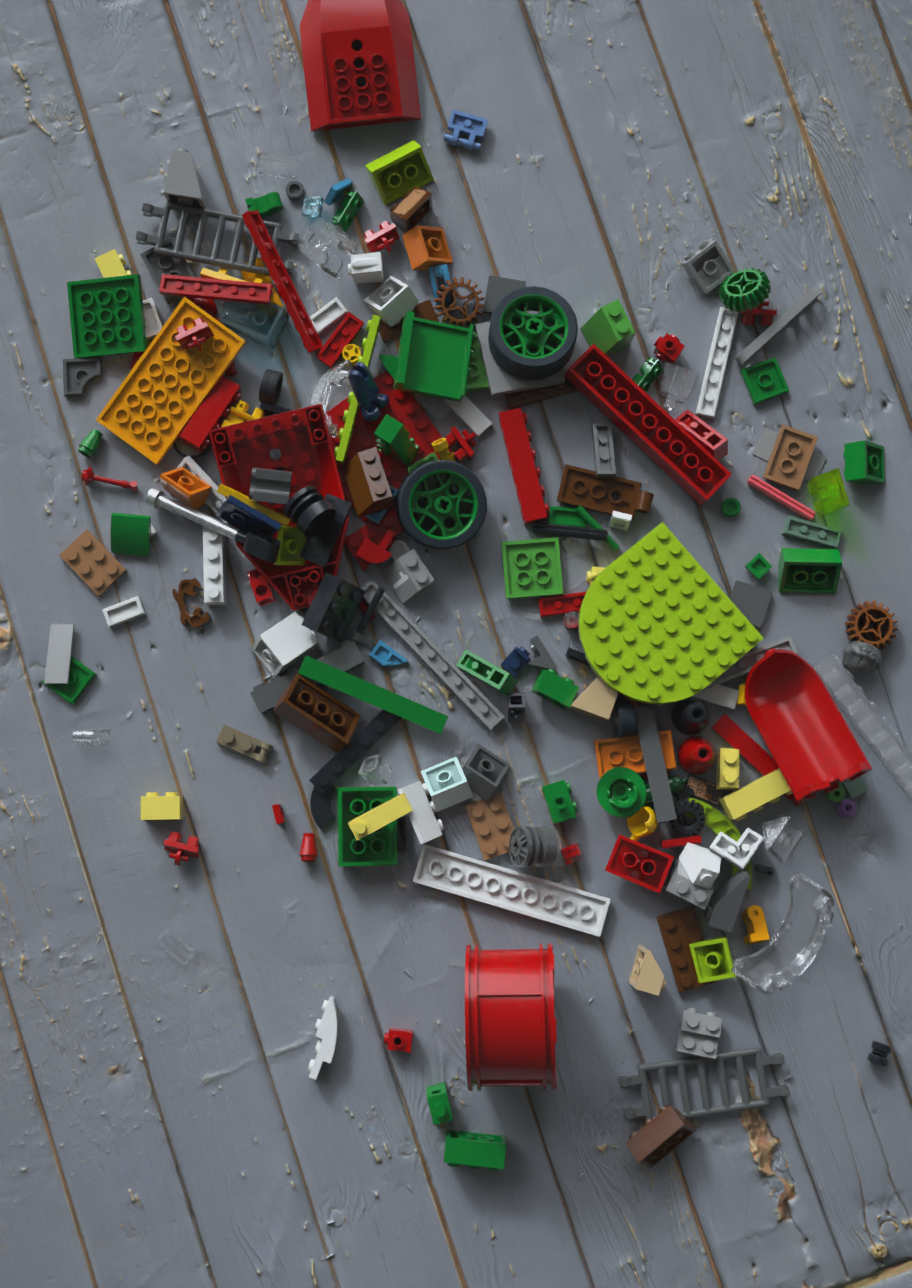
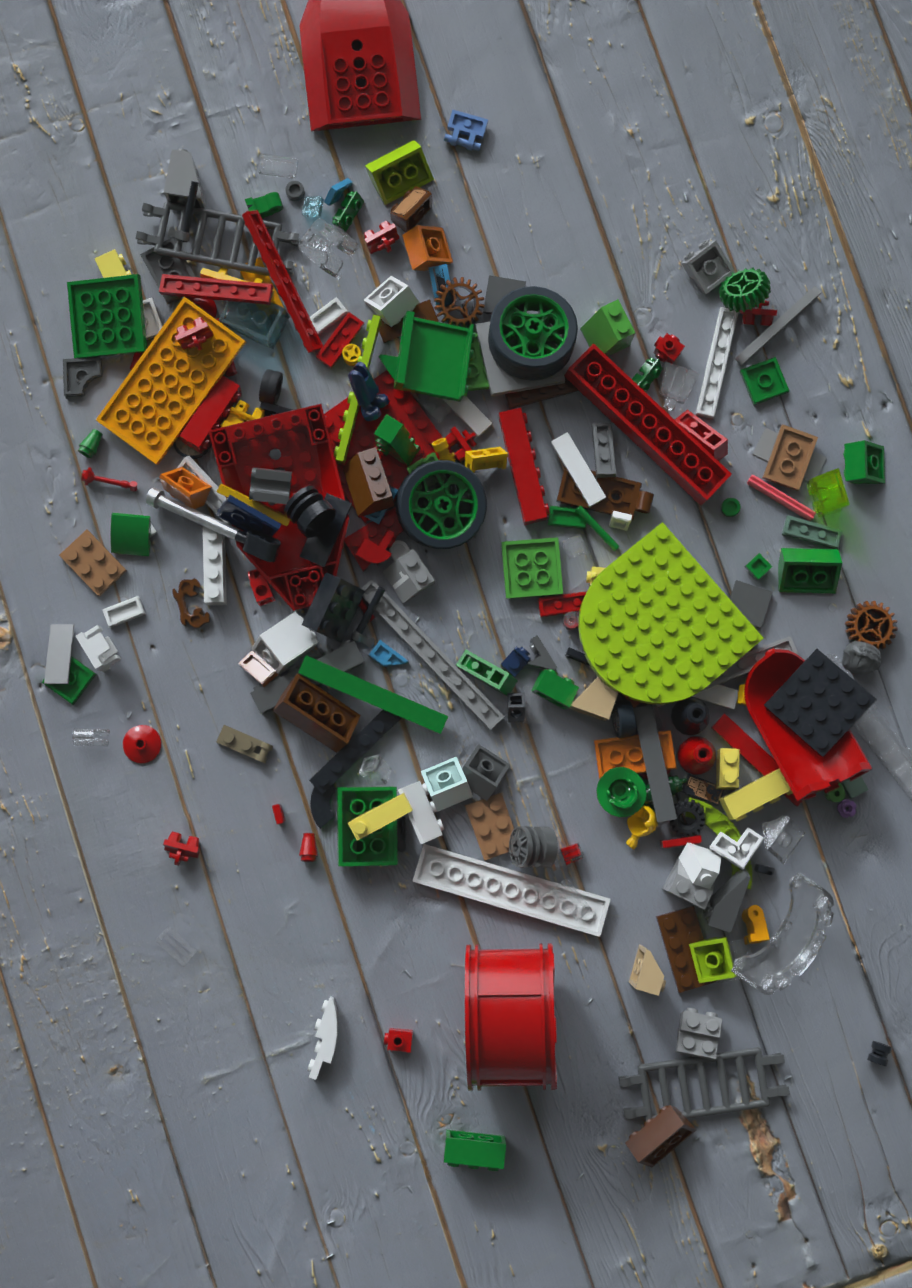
light yellow brick [141,792,183,820] -> none
lime slope [274,524,307,565] -> none
clear windscreen [307,359,353,438] -> none
white torso [348,252,384,283] -> none
green torso [426,1082,454,1125] -> none
black axle [533,522,608,541] -> none
green brick [541,780,578,824] -> none
red slope [605,834,674,893] -> none
none -> white panel [76,625,121,672]
none -> red dish [123,725,162,763]
none -> black piece [167,181,199,243]
none -> tile [238,651,278,687]
none -> yellow hinge [465,447,508,473]
none -> white tile [551,432,606,507]
none -> black plate [764,649,877,758]

